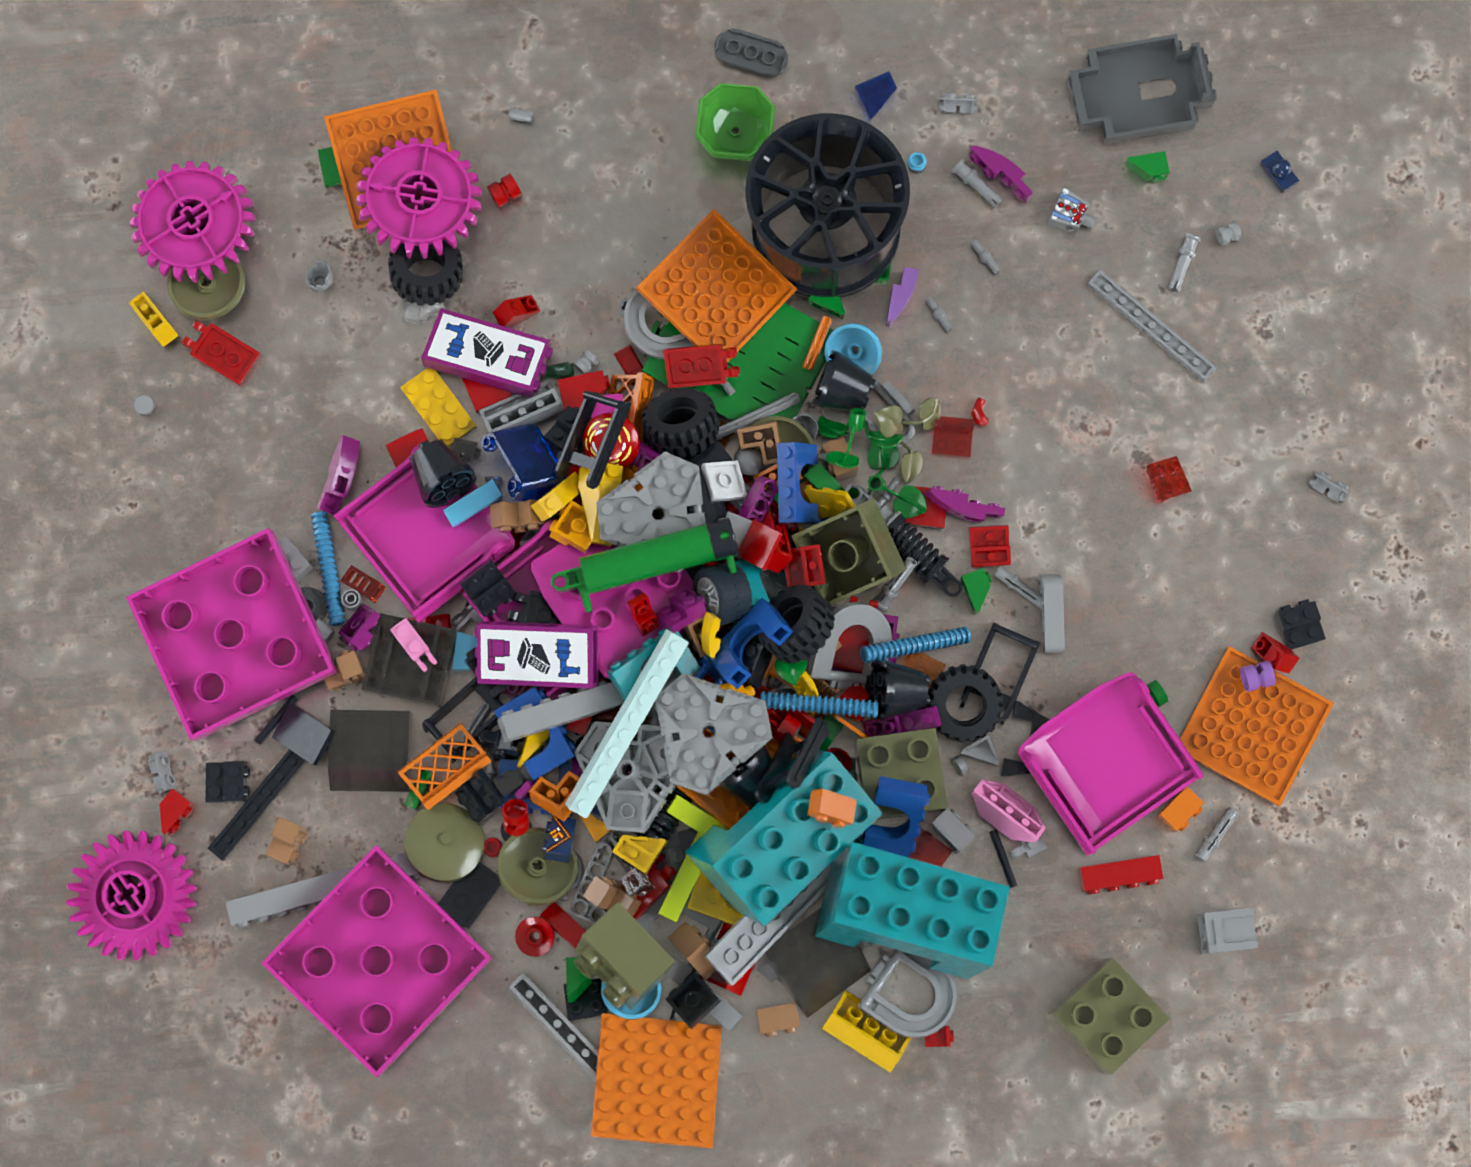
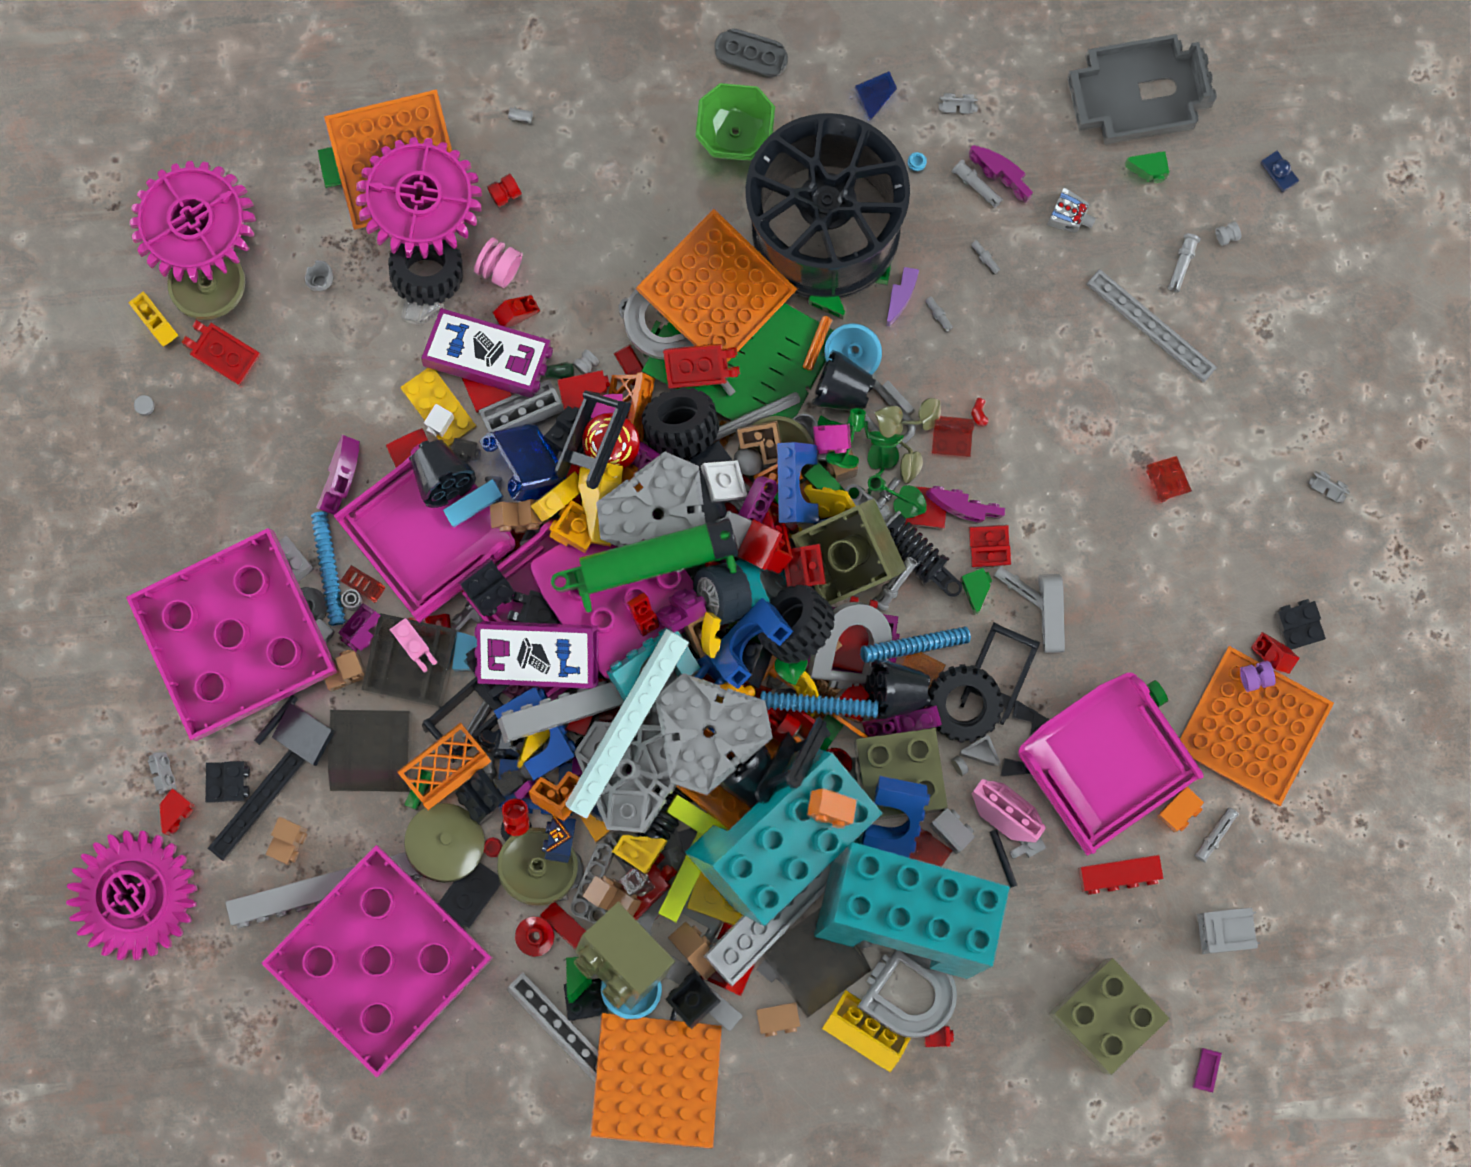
none -> white brick [424,404,454,437]
none -> bright pink wheel [474,237,523,288]
none -> dark pink brick [813,424,851,454]
none -> magenta tile [1192,1048,1222,1093]

